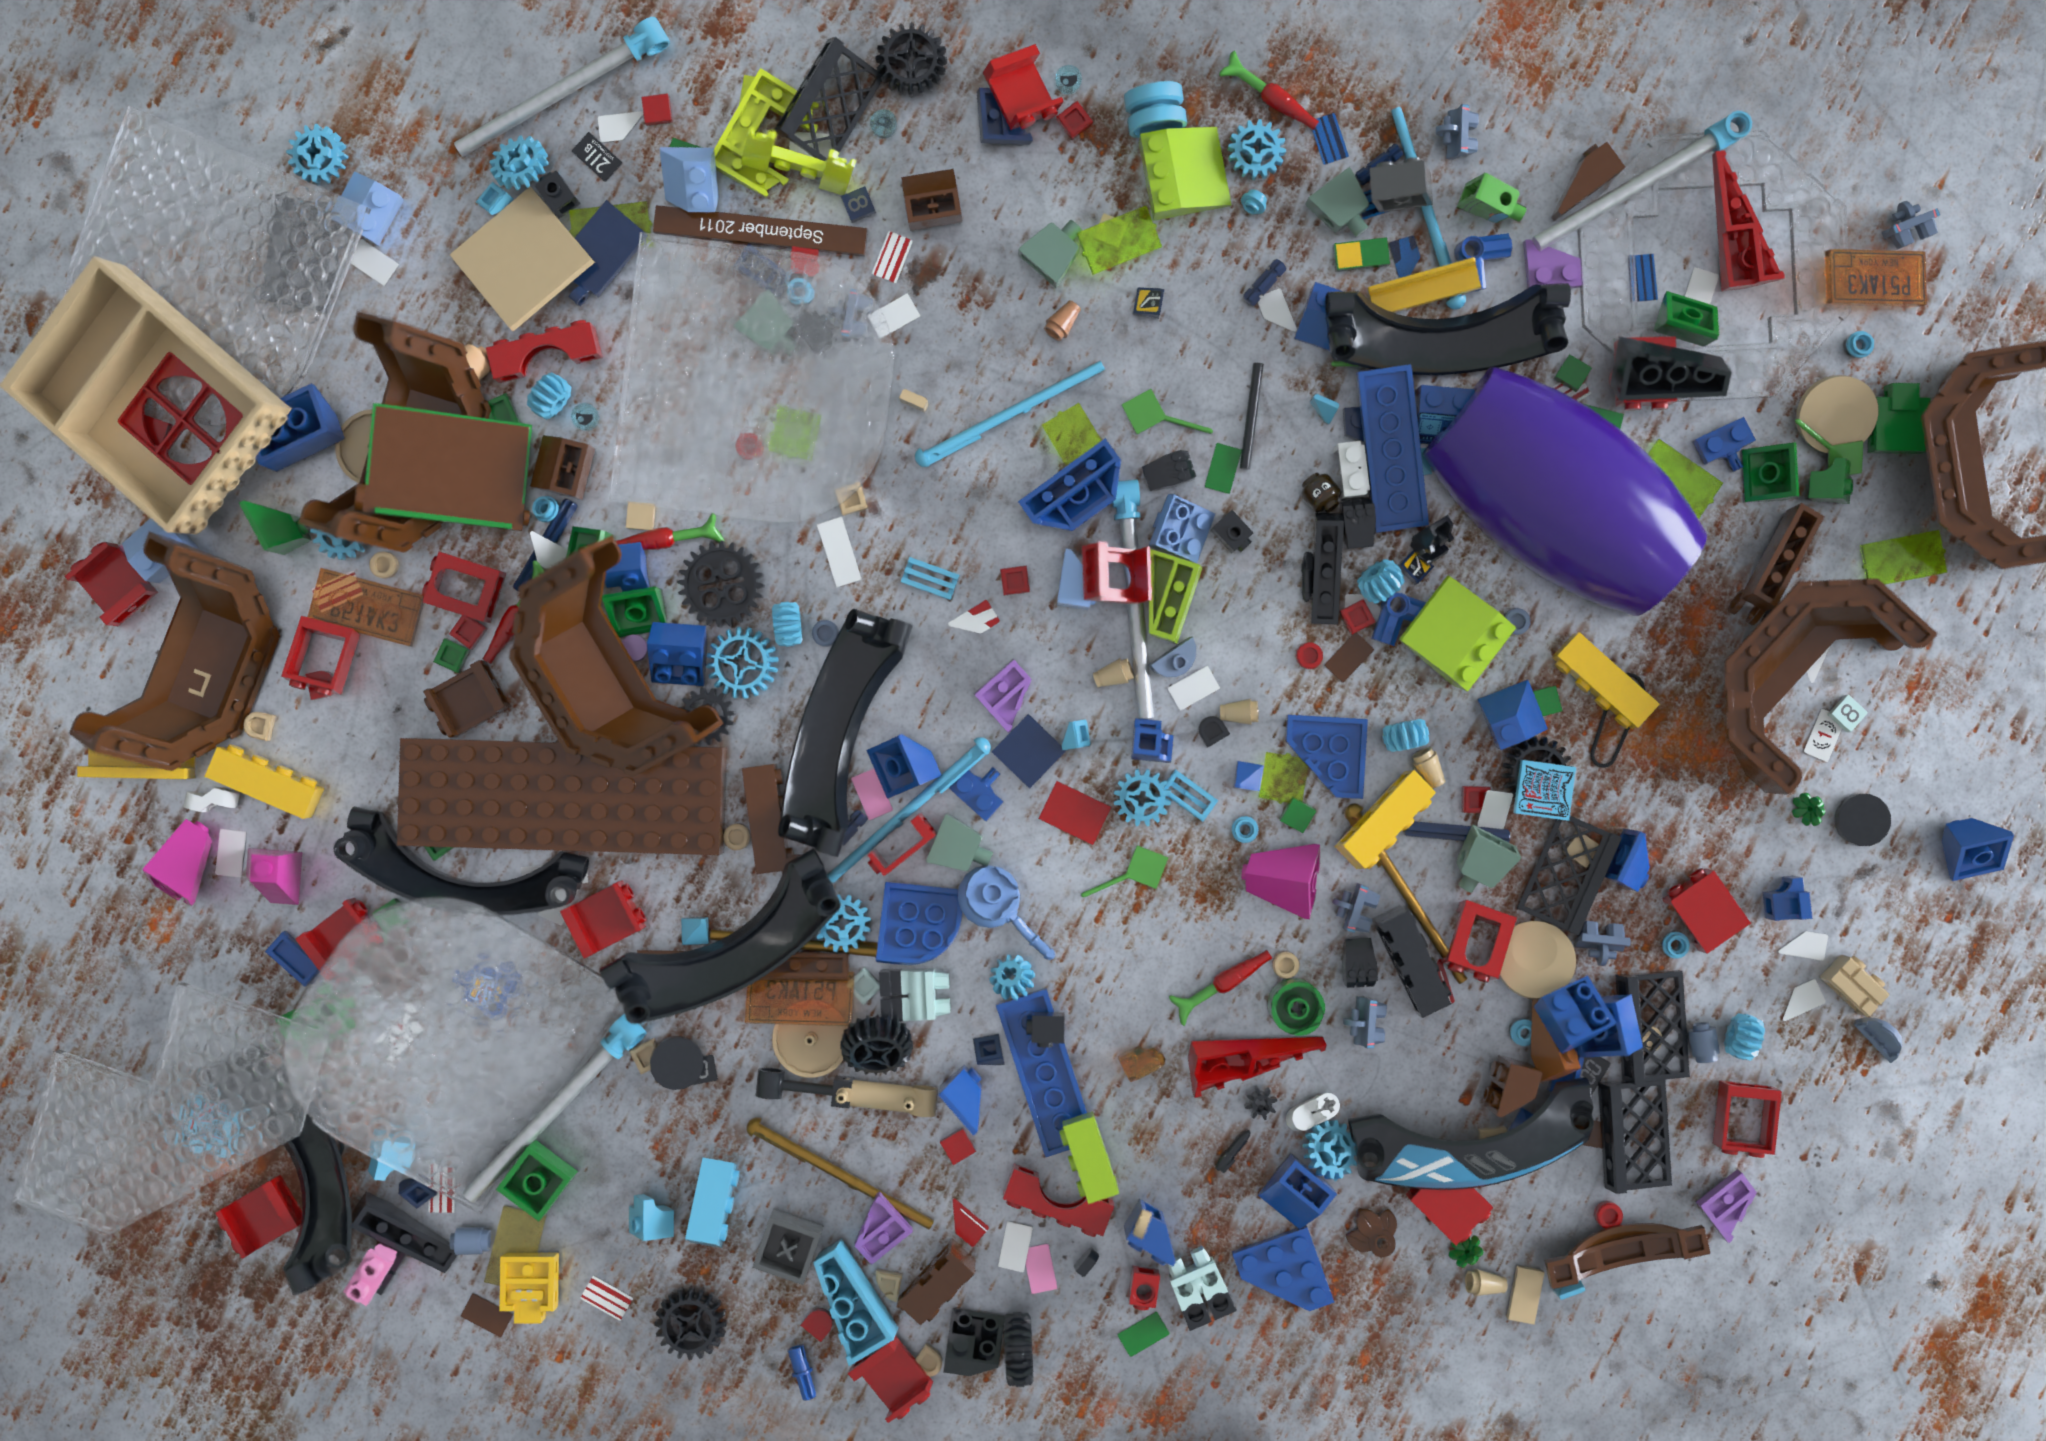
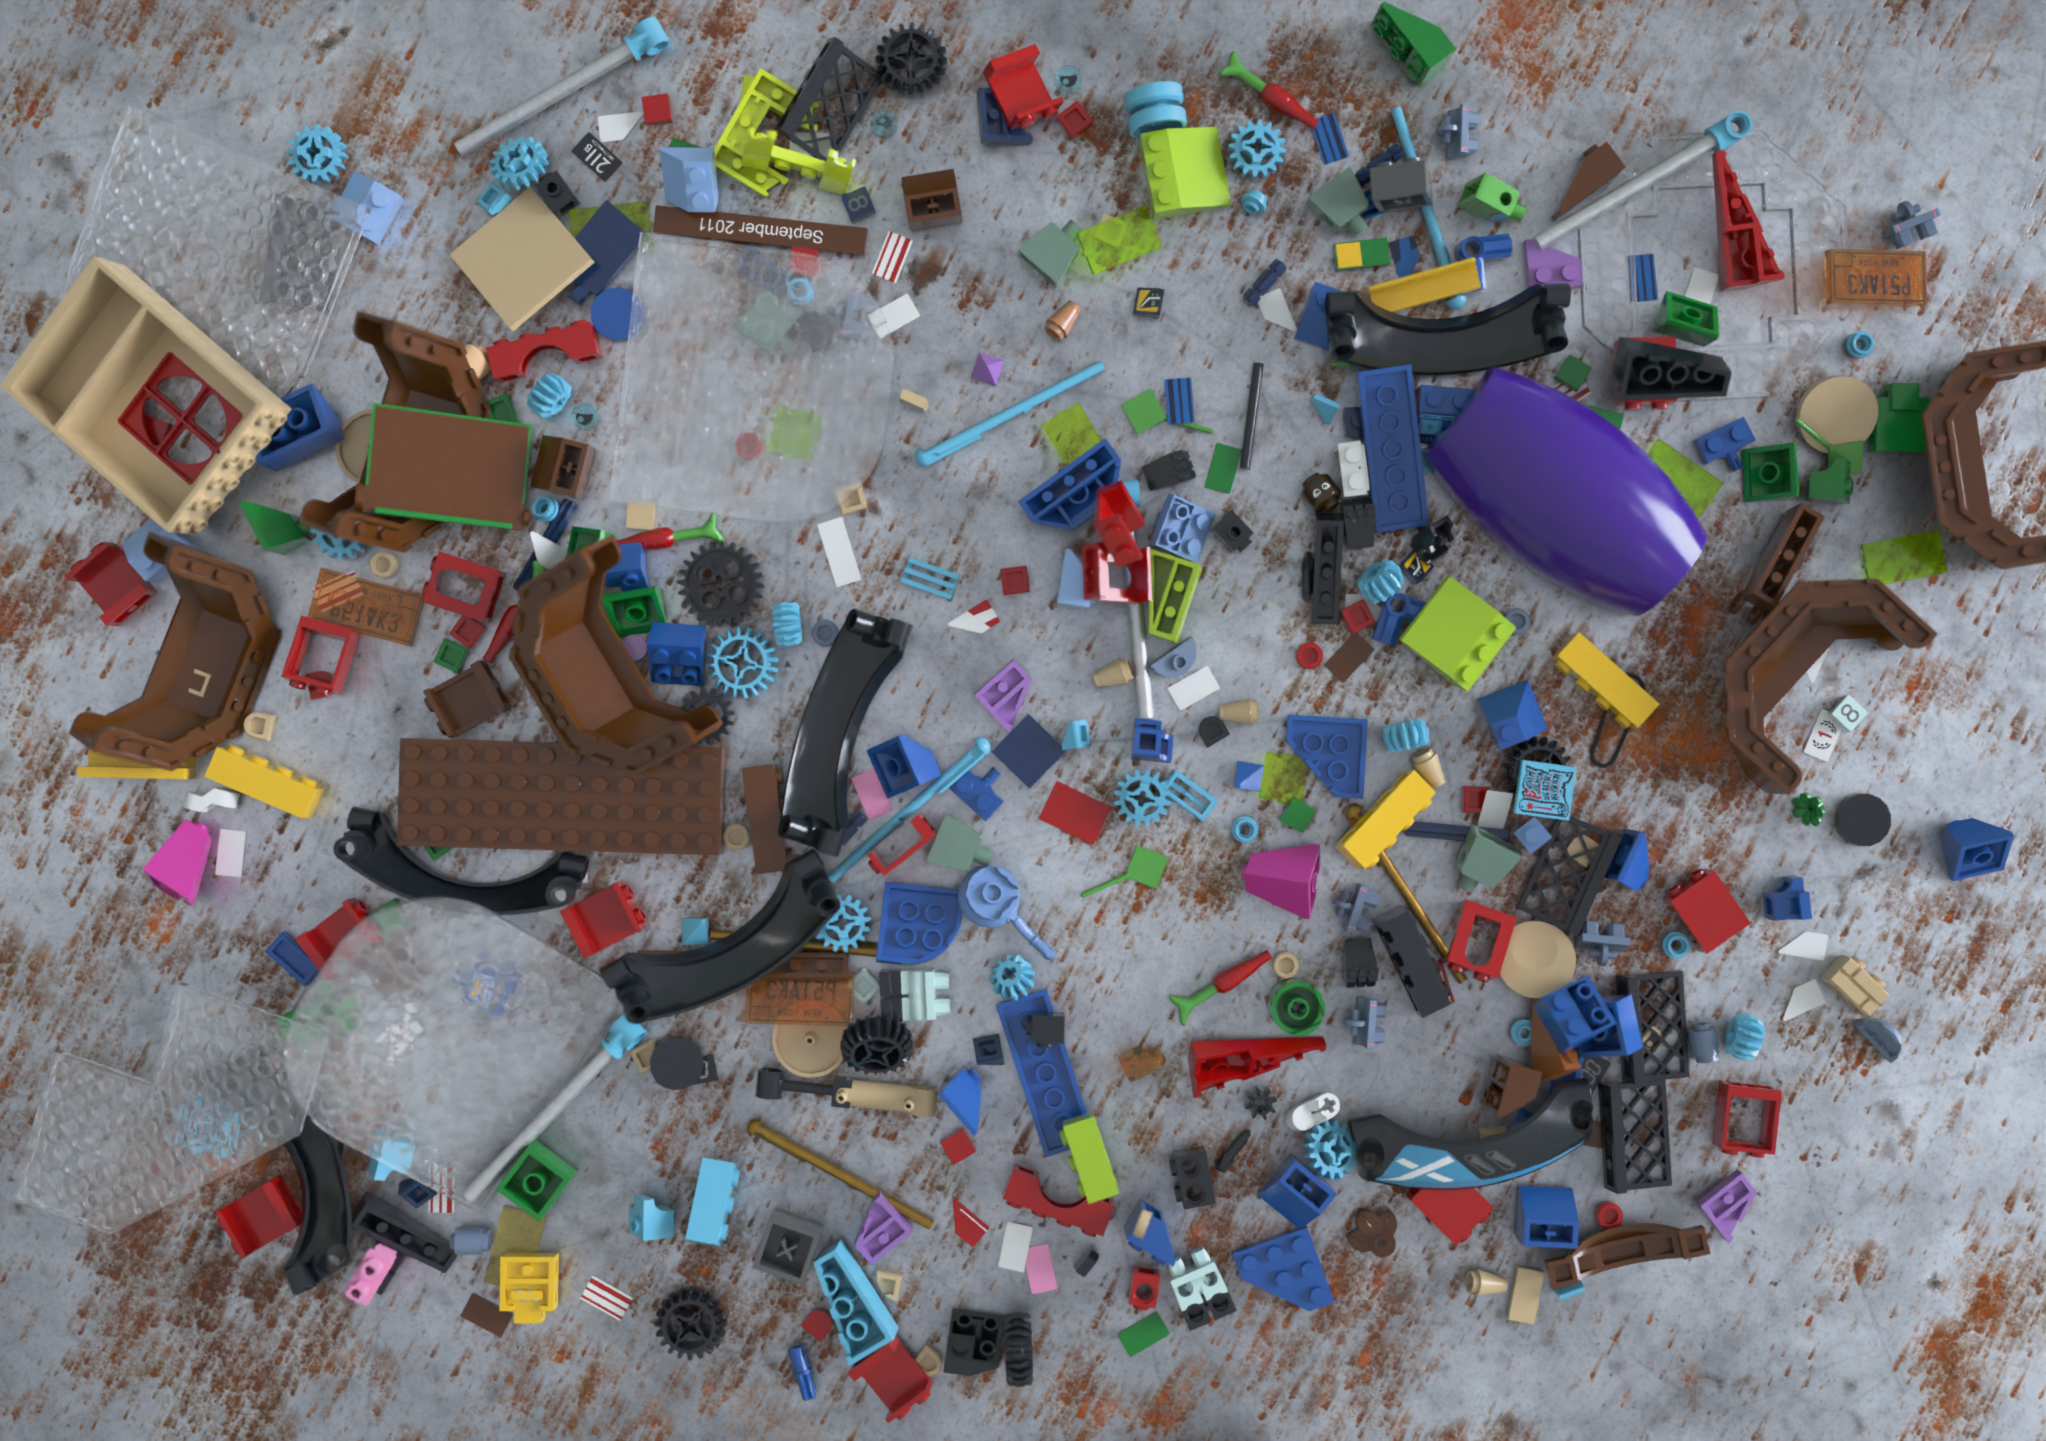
dark pink slope [246,848,303,905] -> none
white sticker [347,239,399,286] -> none
reddish brown wedge [897,1238,976,1326] -> none
green plant [1449,1235,1483,1268] -> none
green tile [1533,686,1563,716] -> none
none -> blue tile [591,287,645,342]
none -> medium lavender slope [971,352,1004,386]
none -> red panel [1094,480,1145,567]
none -> clear blue sticker [1165,378,1195,424]
none -> black brick [1169,1145,1216,1210]
none -> green slope [1372,2,1456,86]
none -> medium blue brick [1513,816,1552,854]
none -> blue slope [1516,1185,1579,1249]

